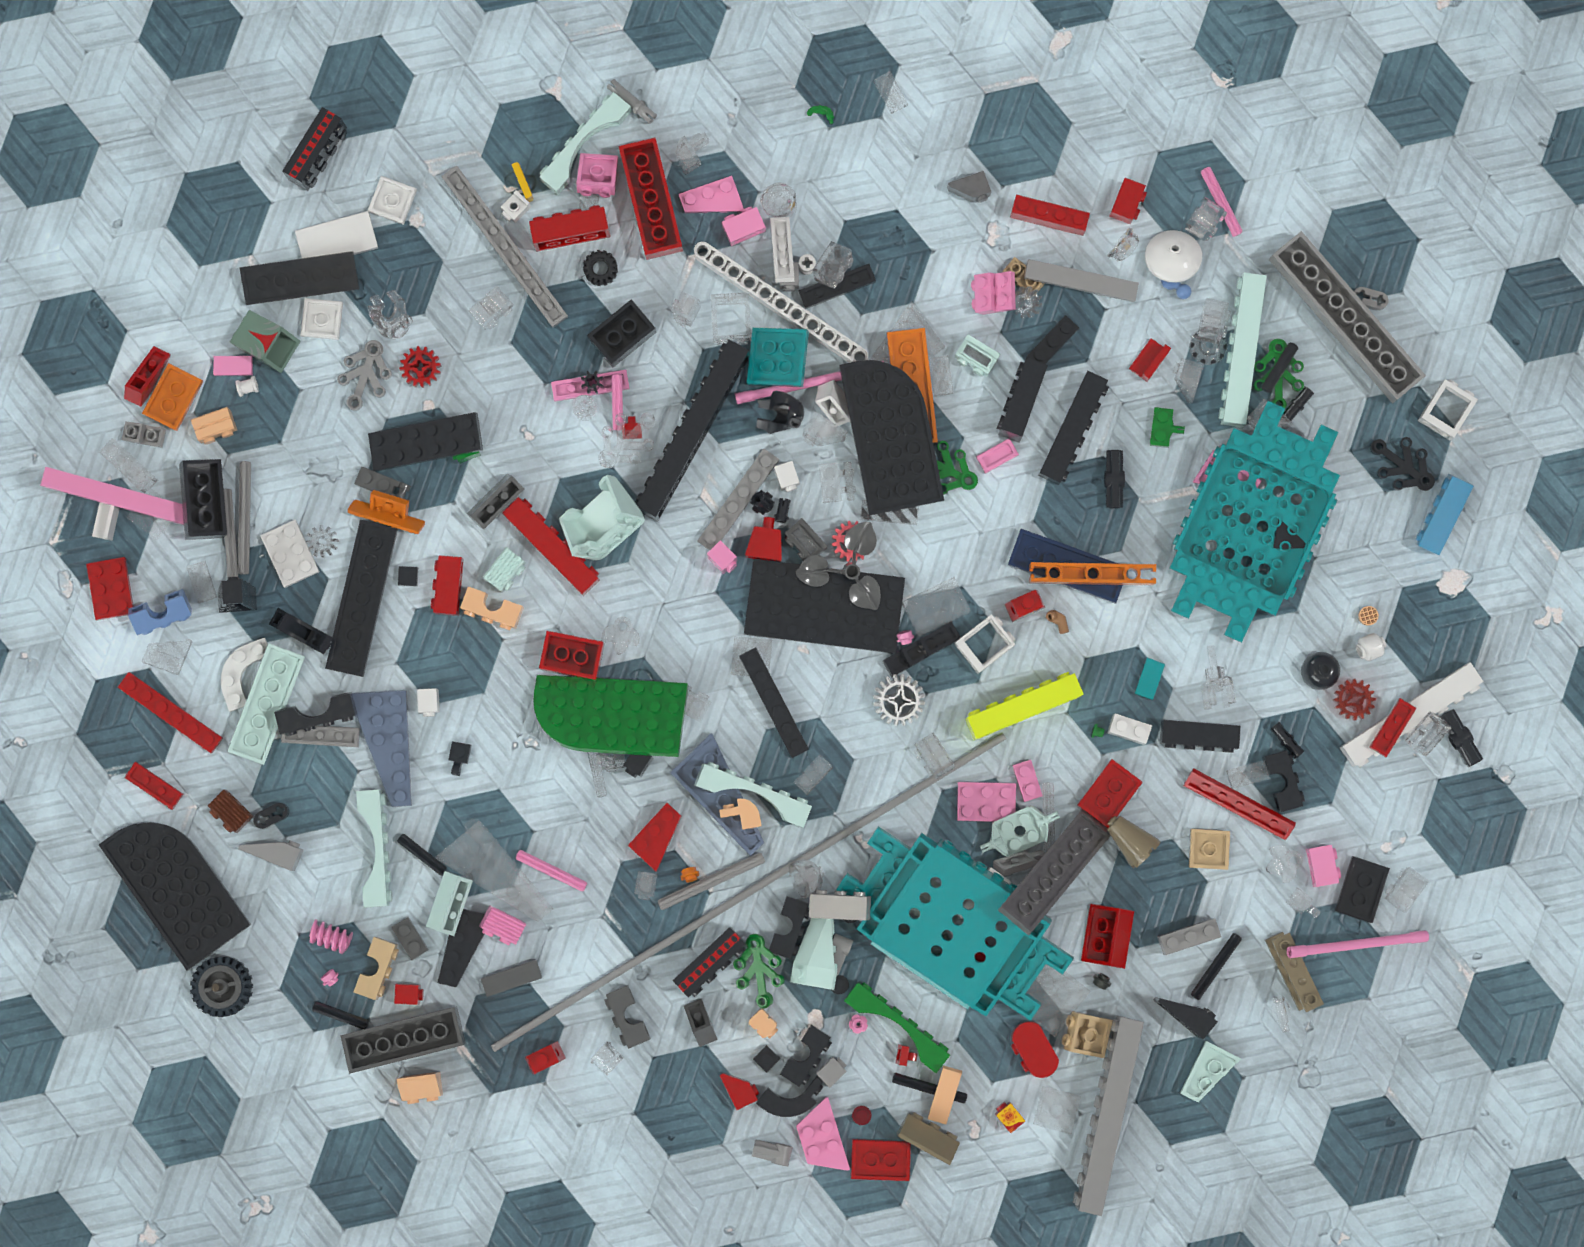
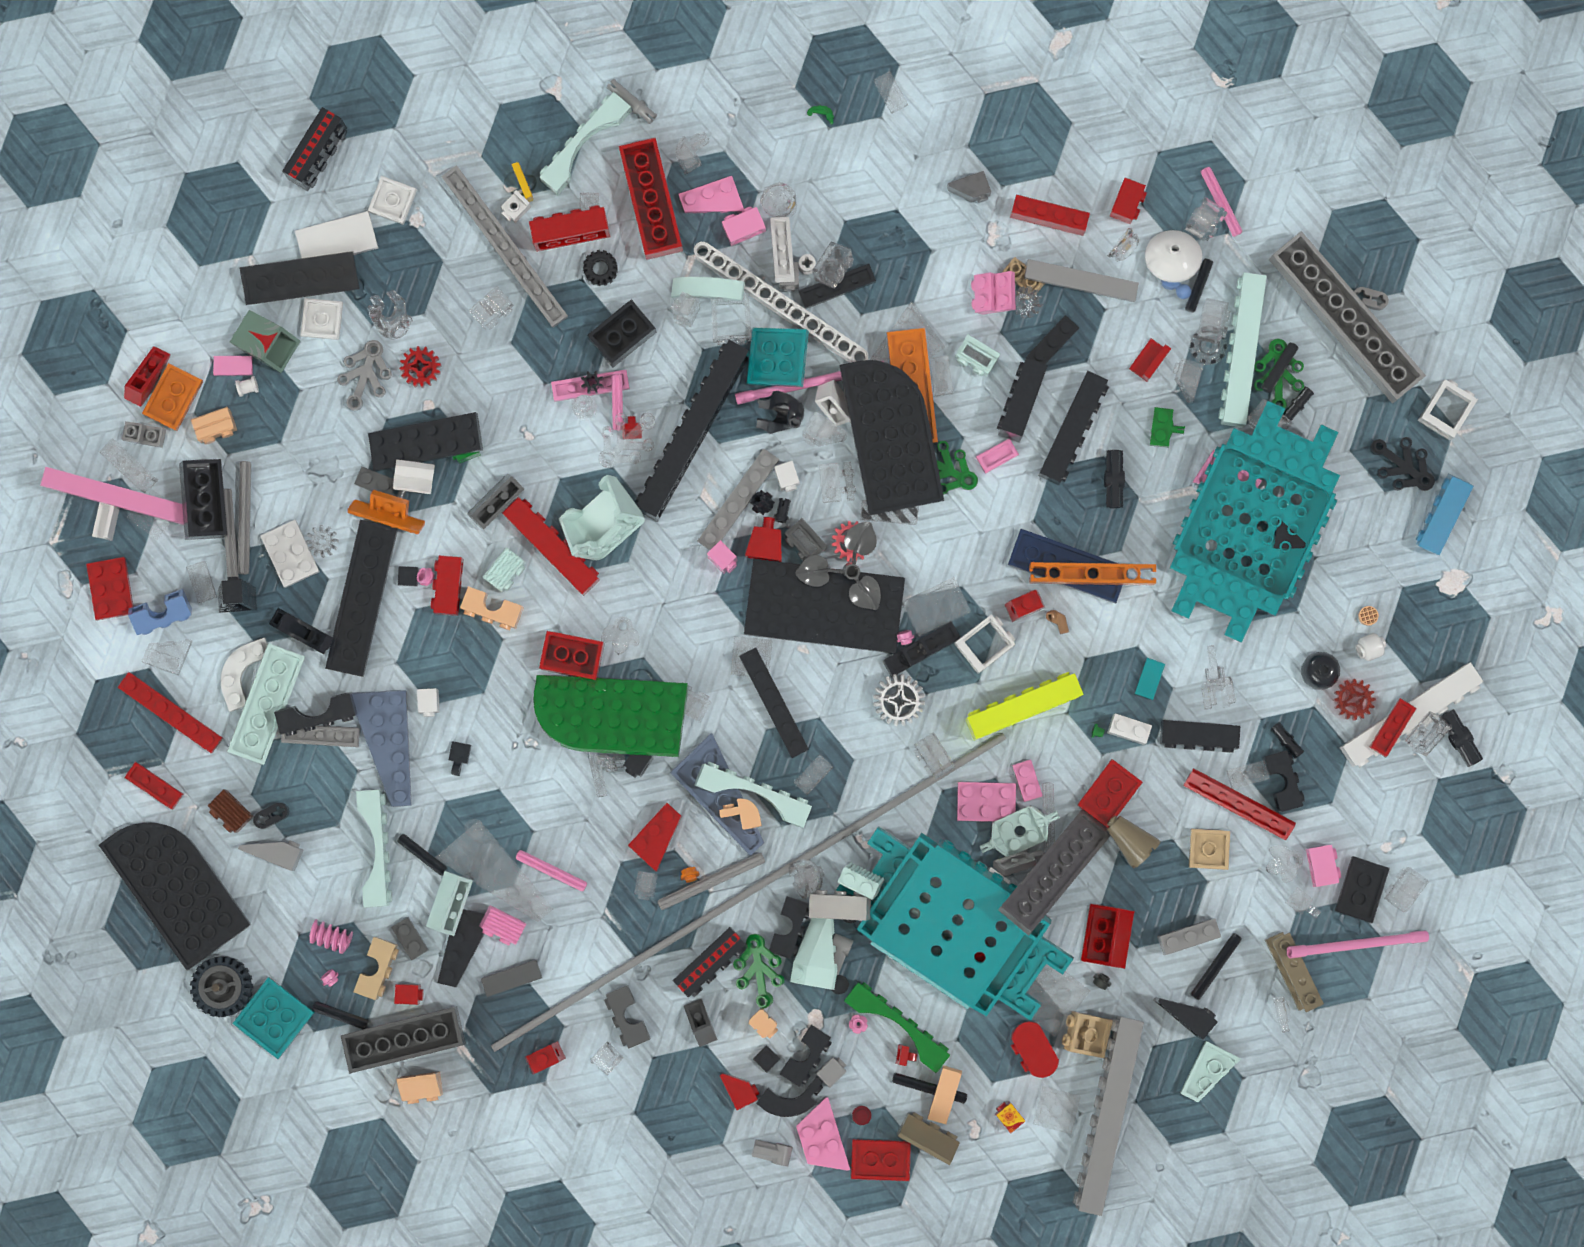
bright pink plate [576,153,618,198] -> none
none -> teal plate [232,977,315,1059]
none -> white panel [393,459,435,494]
none -> bright pink plate [417,568,434,586]
none -> light aqua slope [671,277,745,301]
none -> light aqua brick [837,862,884,900]
none -> black axle [1185,258,1213,313]

